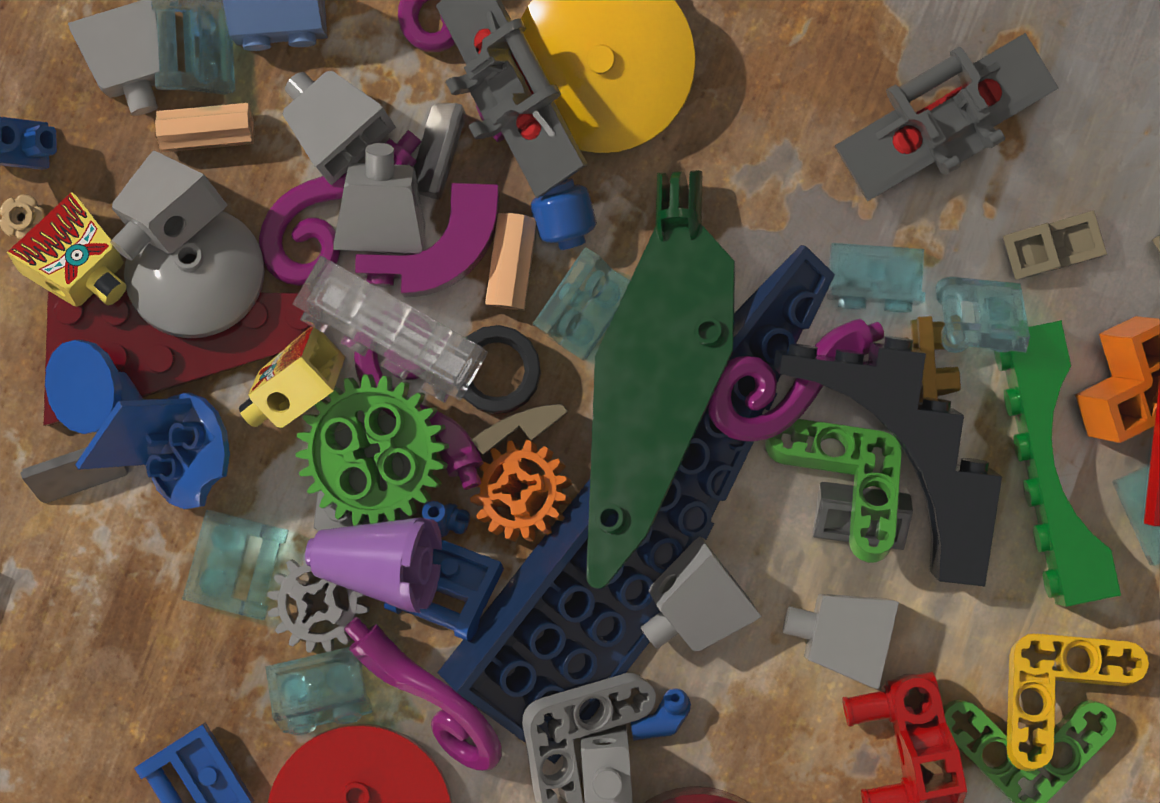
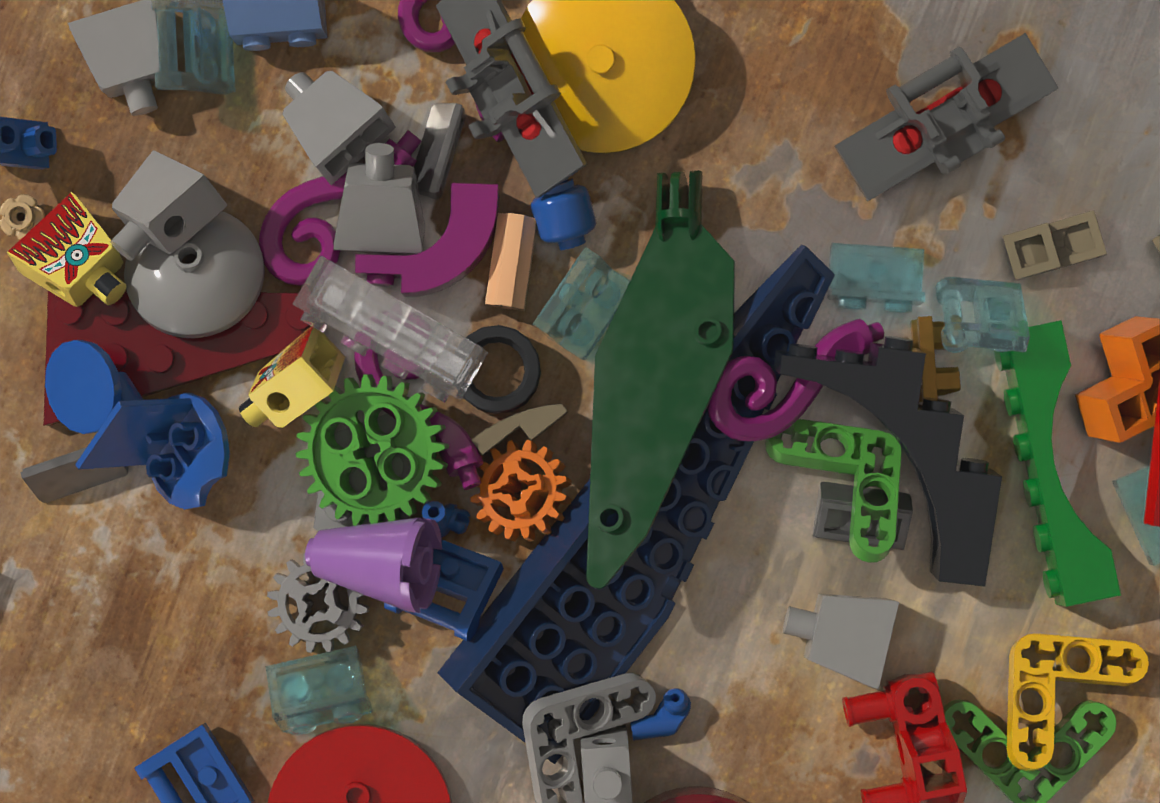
light nougat axle [155,103,255,152] -> none
clear light blue plate [182,509,289,620] -> none
magenta plant [344,617,502,771] -> none
light grey torso [641,536,761,652] -> none

